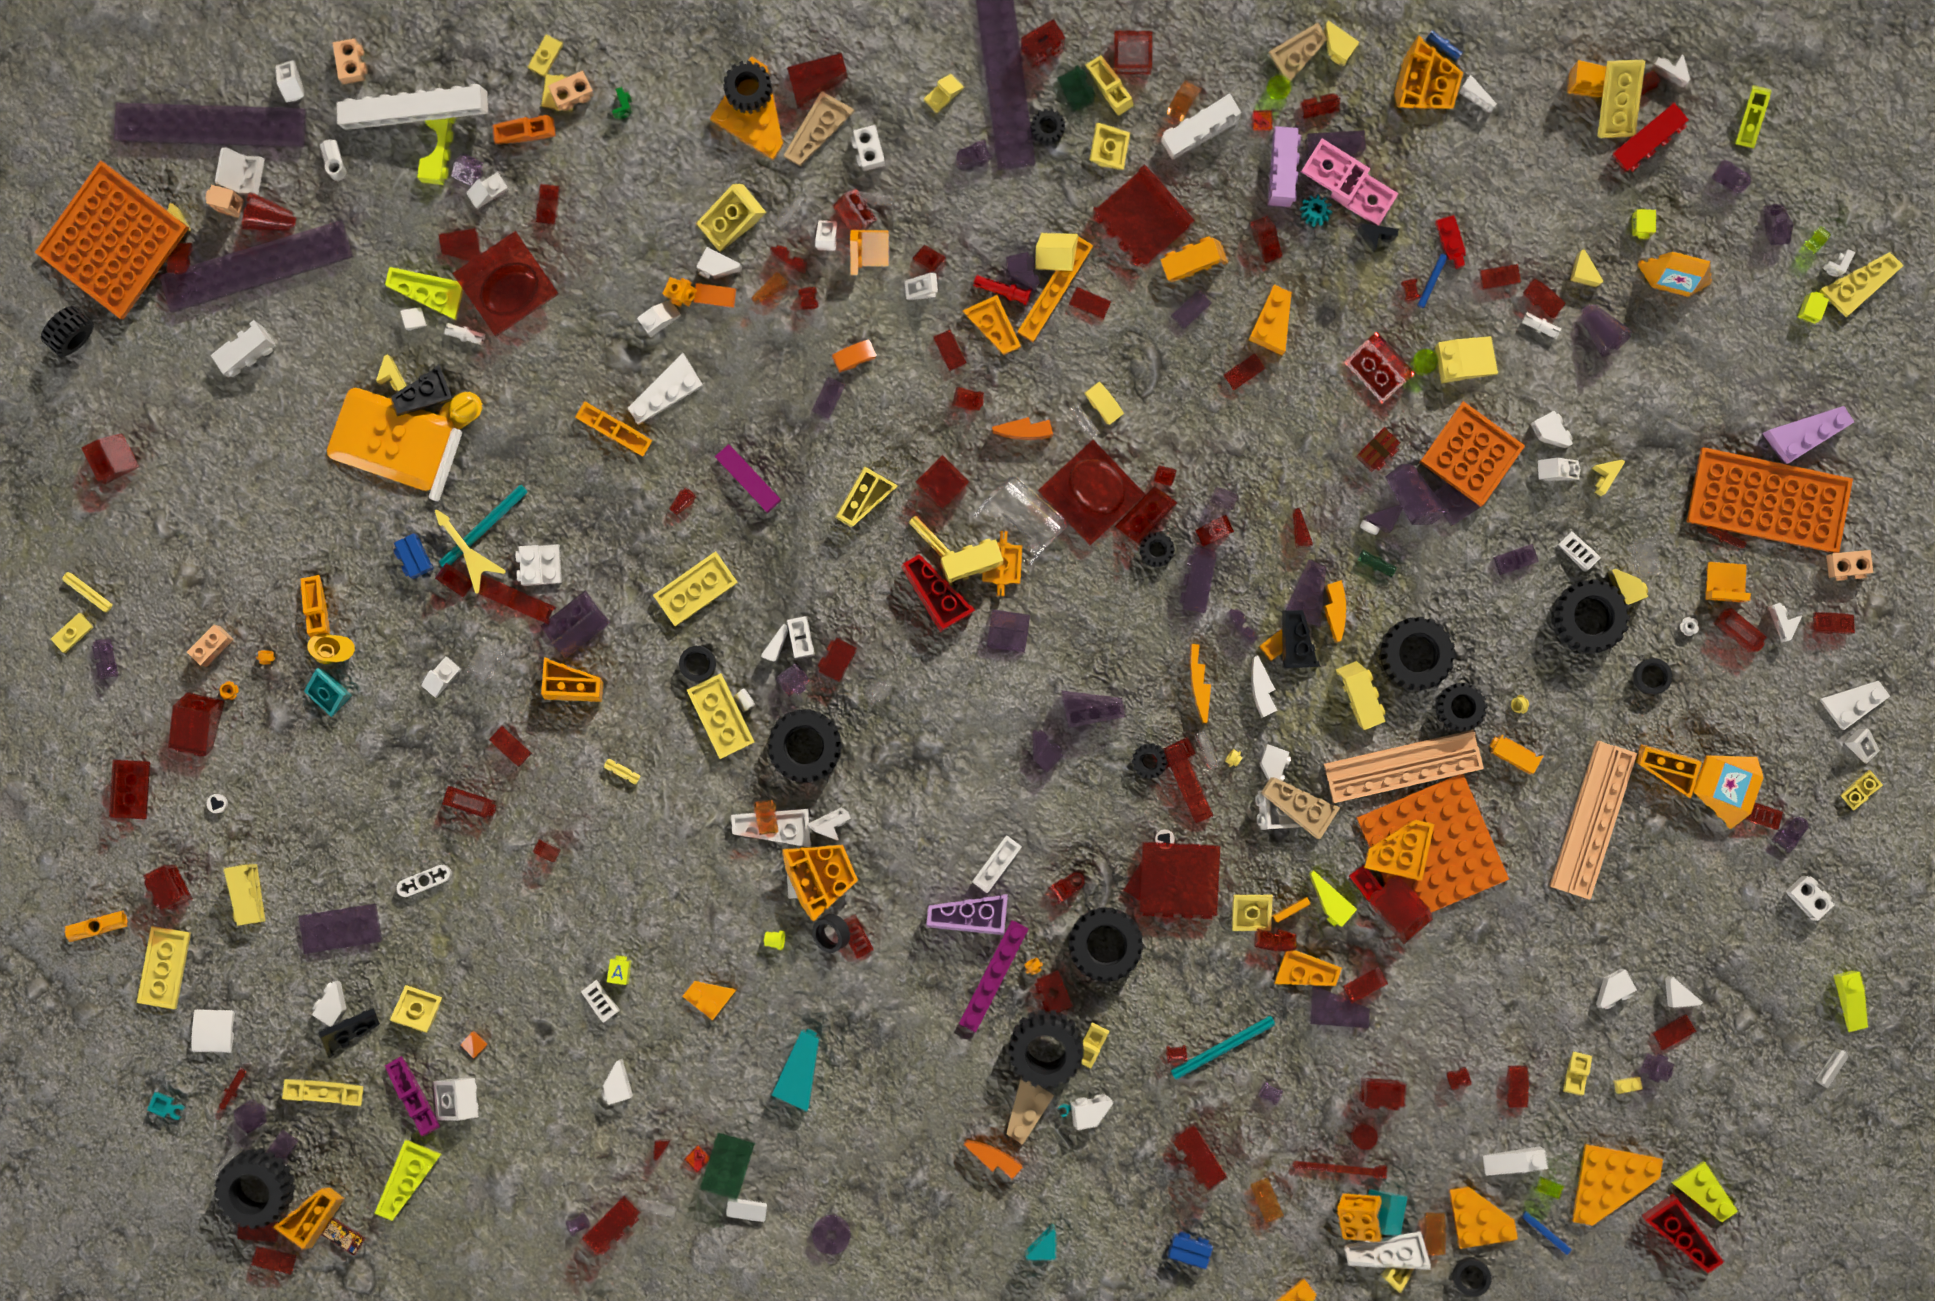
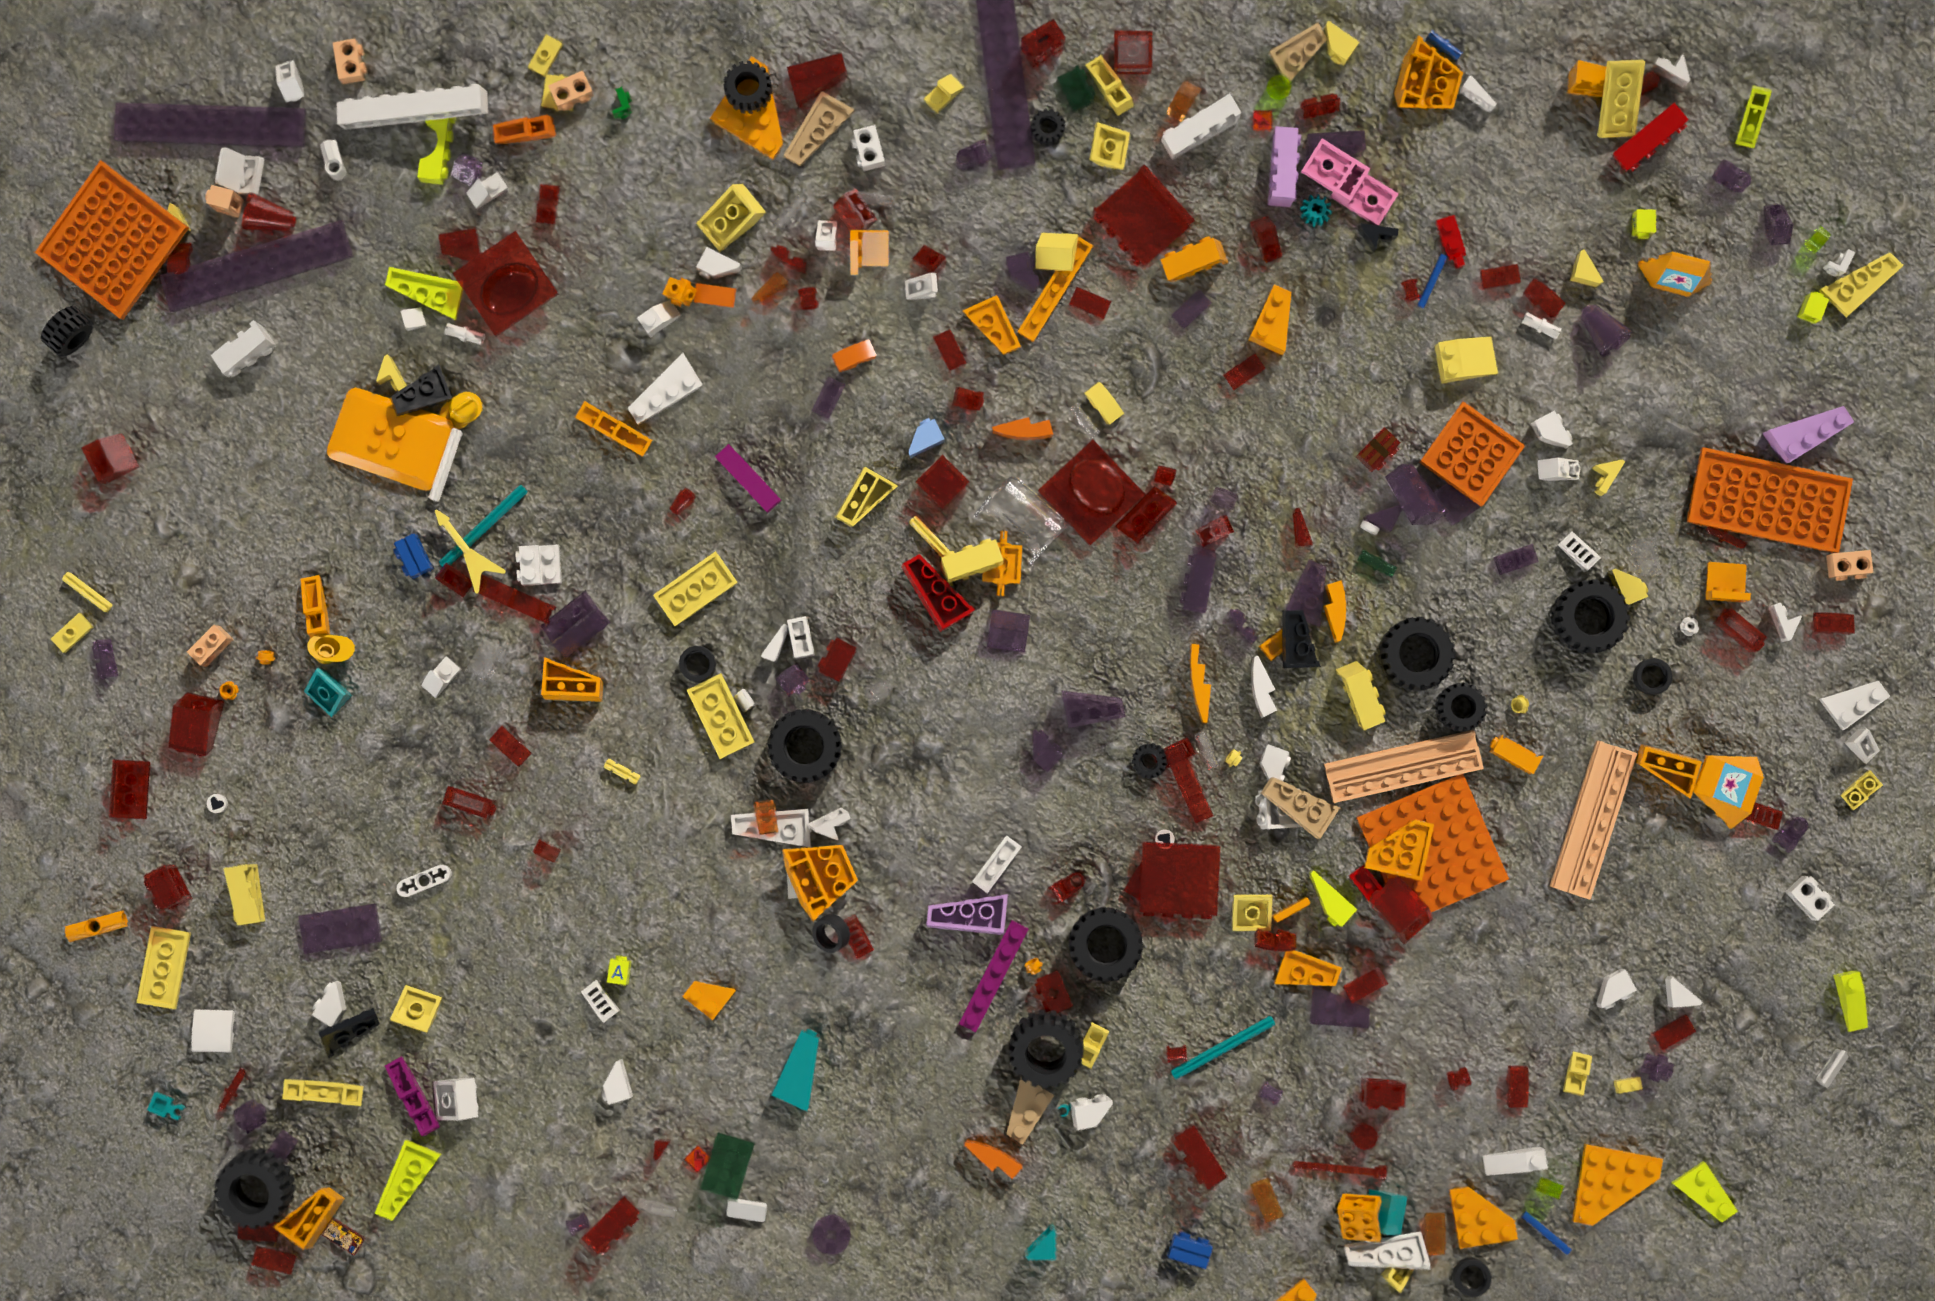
orange slope [460,1031,488,1058] -> none
neon yellow piece [764,931,785,950] -> none
red pin [973,275,1032,306] -> none
black tyre [1139,532,1175,568] -> none
clear red slope [1344,332,1416,404] -> none
clear neon green piece [1411,349,1438,376] -> none
red wedge [1641,1193,1725,1274] -> none
none -> light blue slope [908,418,945,459]

